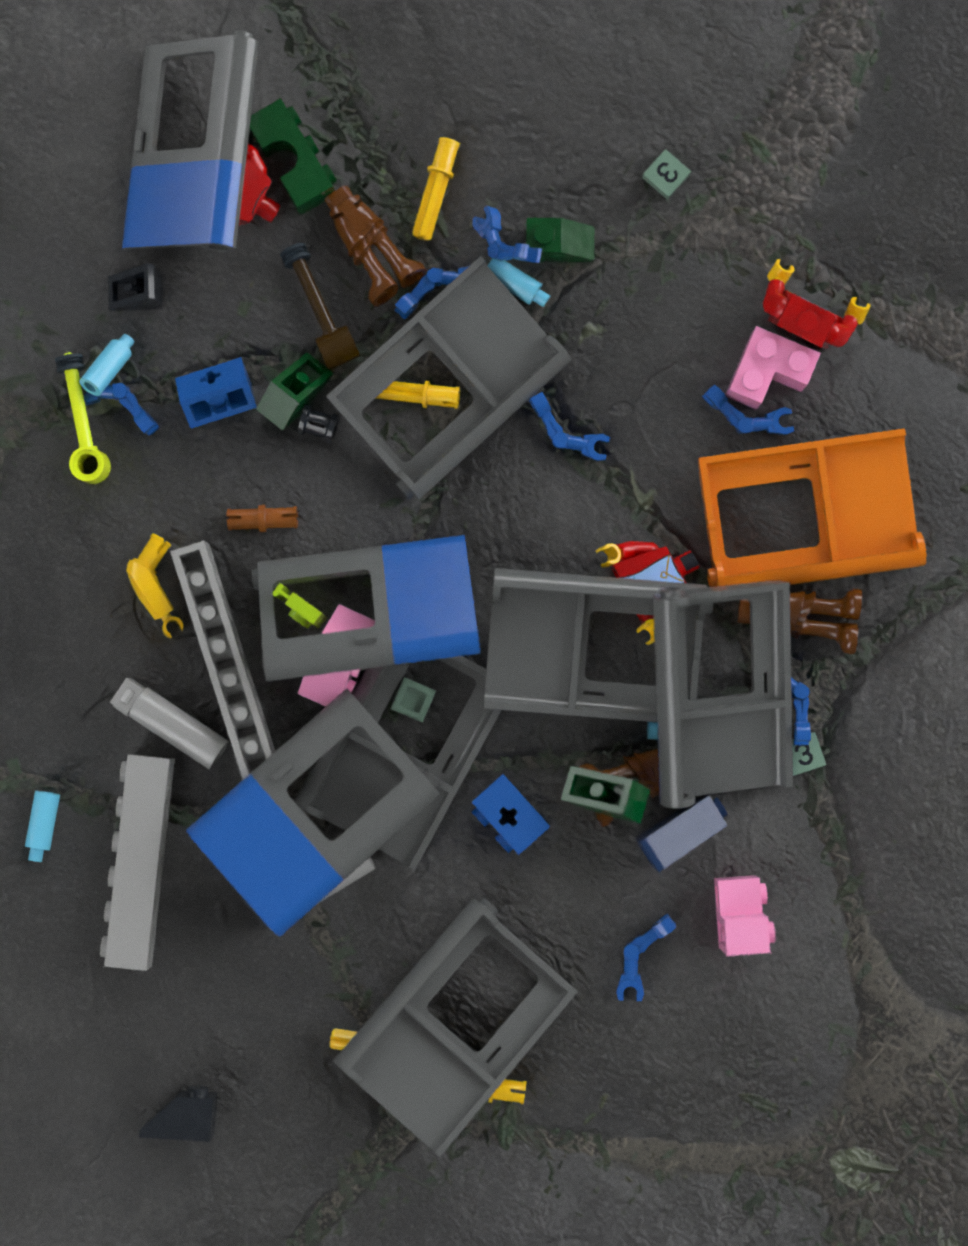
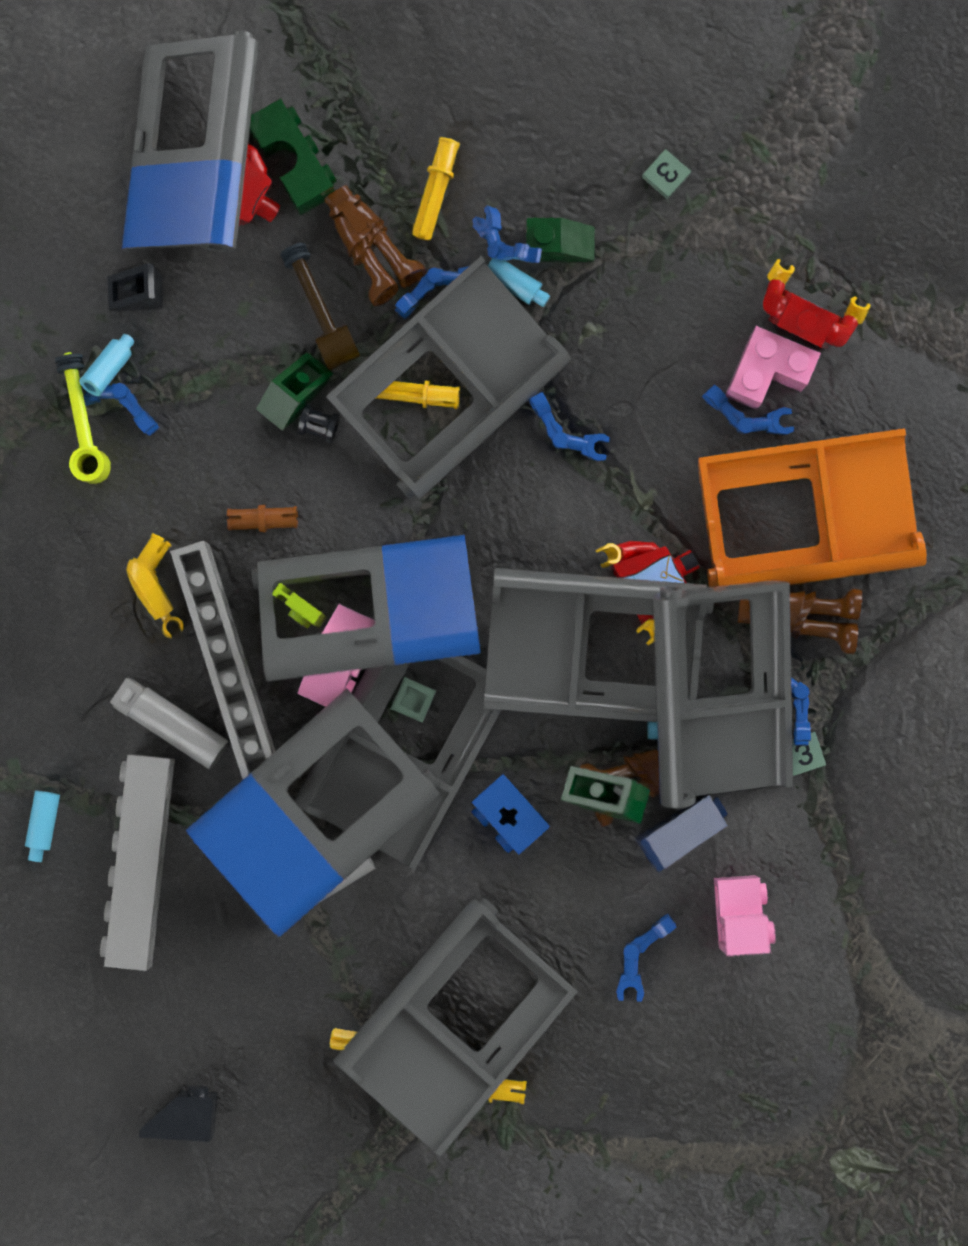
blue brick [175,357,257,429] -> none

